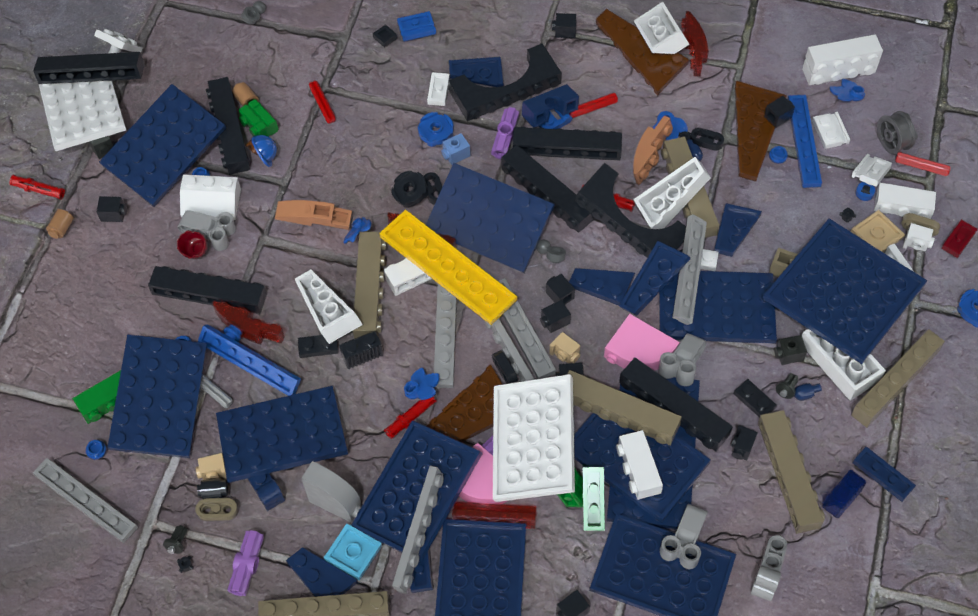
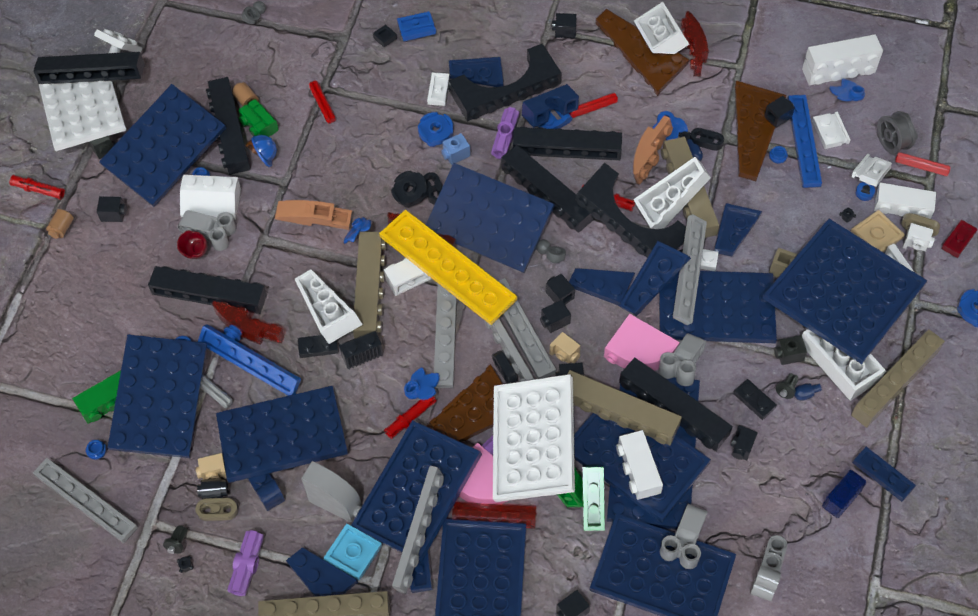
dark tan brick [758,410,825,534] -> none

